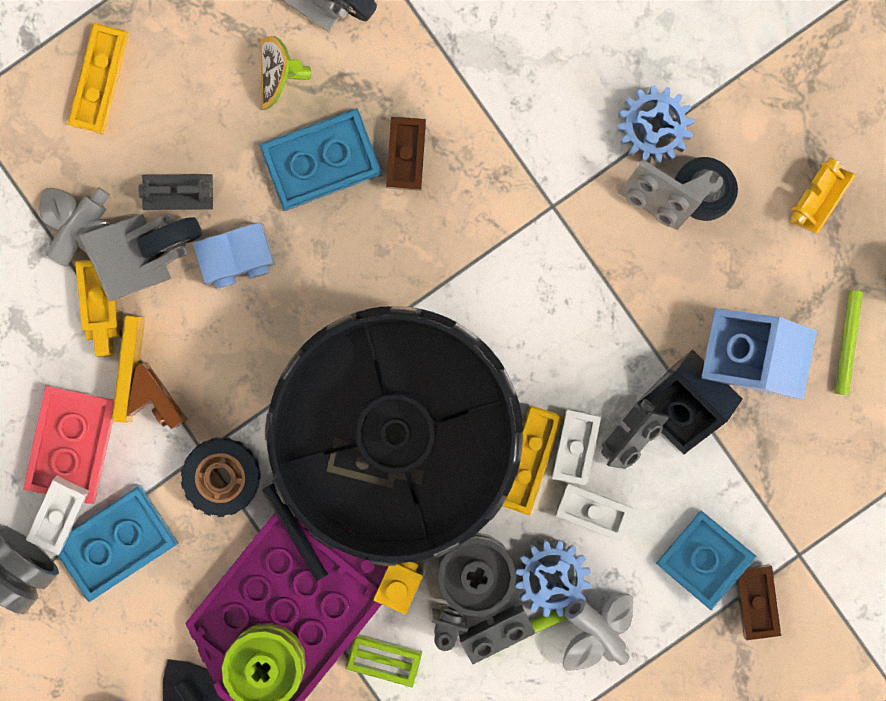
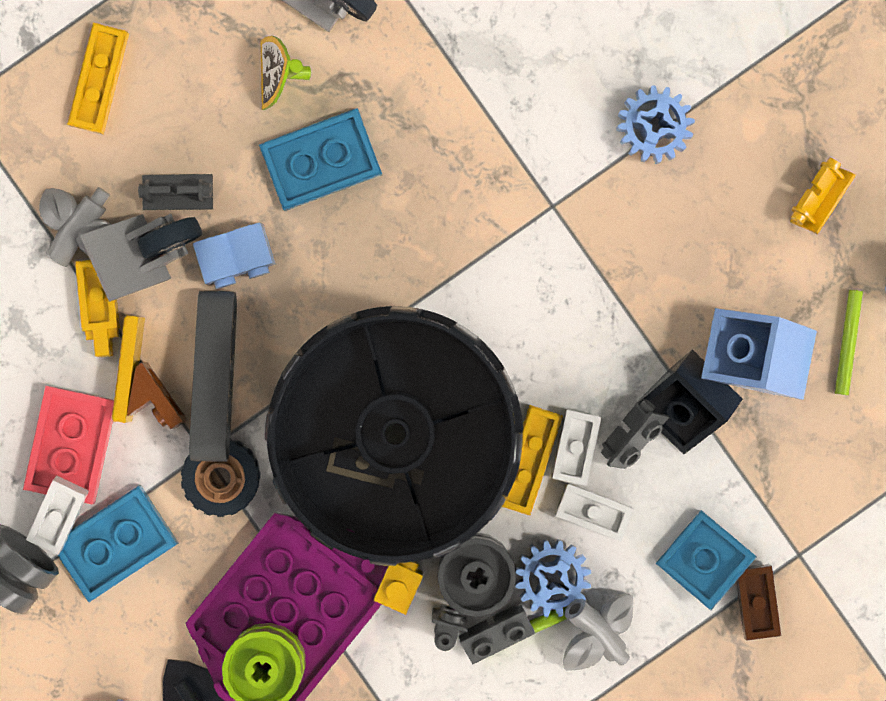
black piece [262,483,328,581] -> none
lime tile [345,634,422,688] -> none
reddish brown plate [386,117,426,191] -> none
light grey plate [619,157,738,230] -> none
none -> dark grey beam [189,291,237,462]

